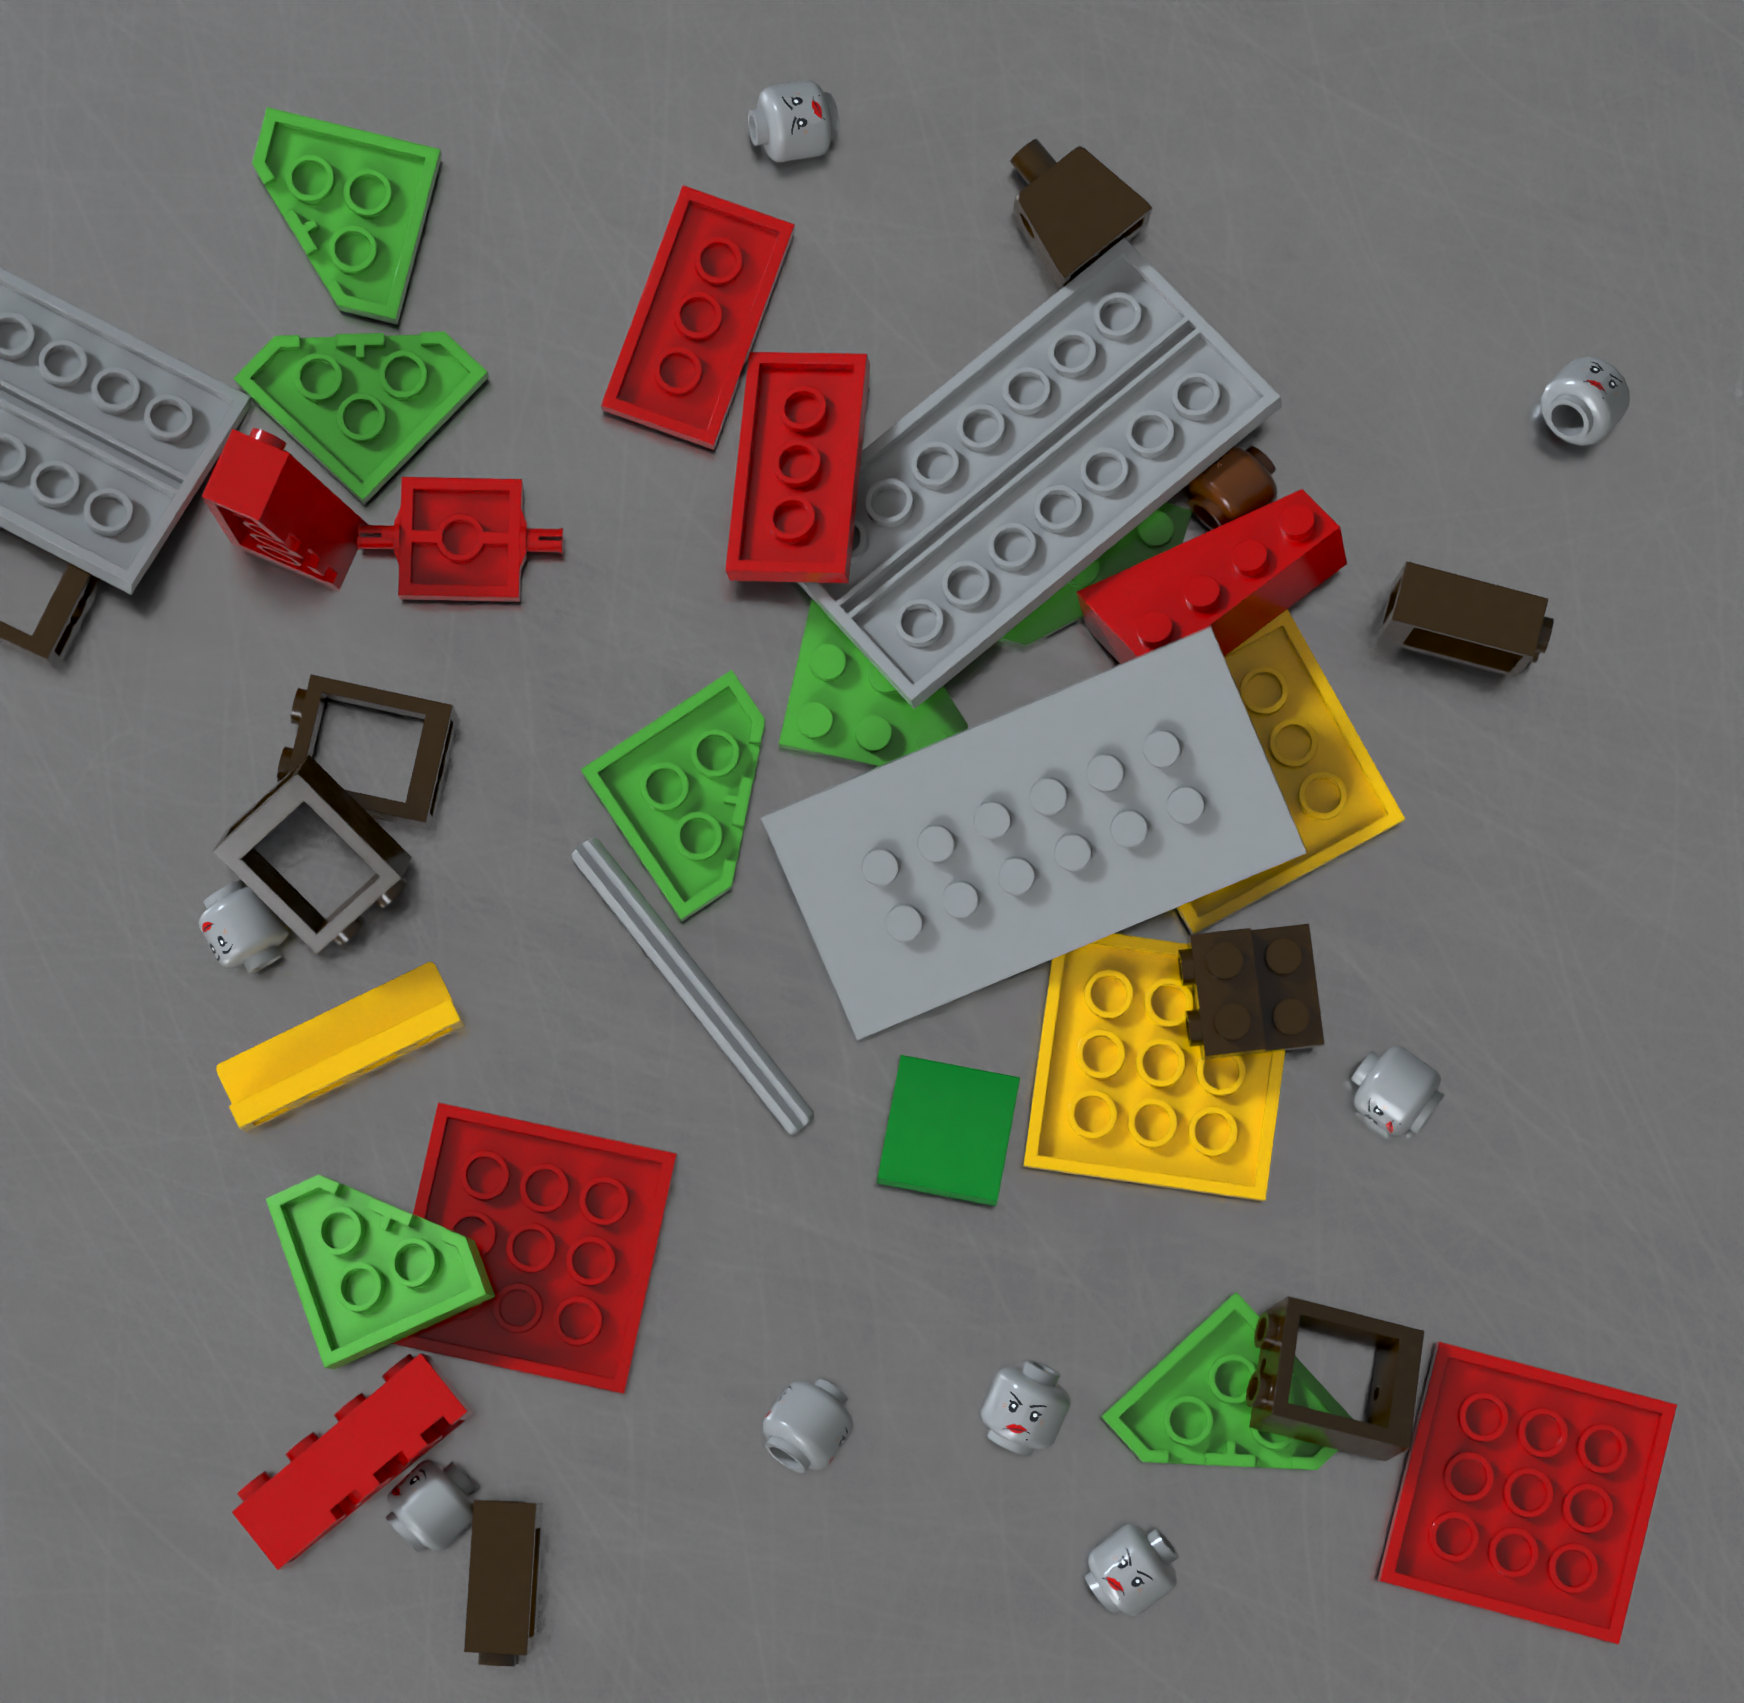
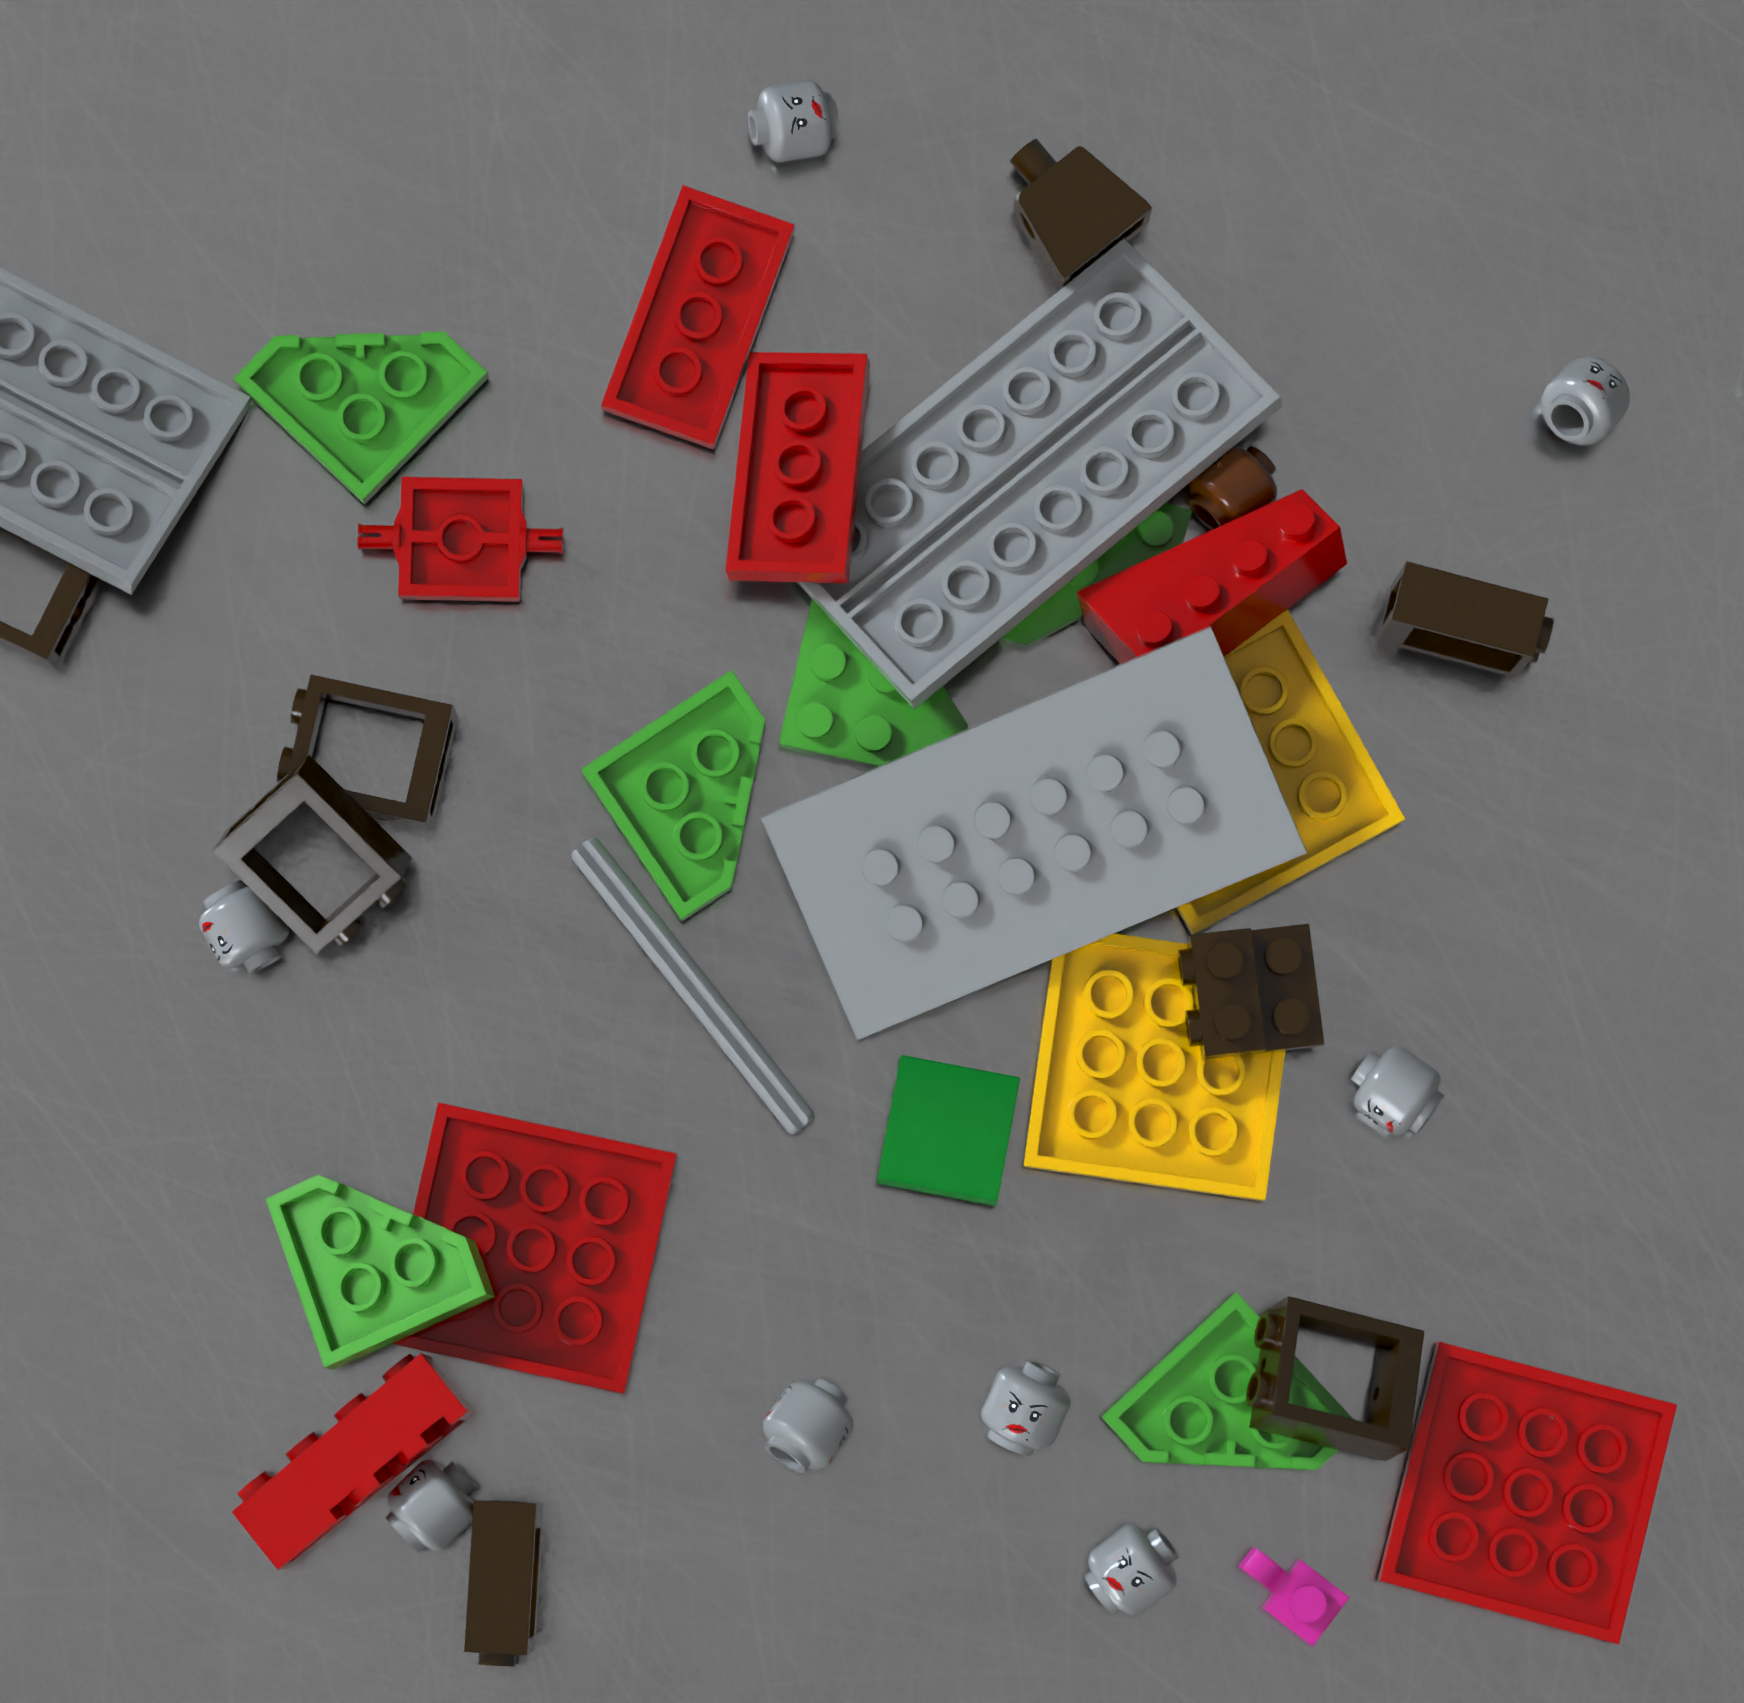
red wedge [202,428,369,590] -> none
yellow panel [216,962,465,1132] -> none
bright green plate [252,107,442,325] -> none
none -> dark pink plate [1238,1547,1350,1647]

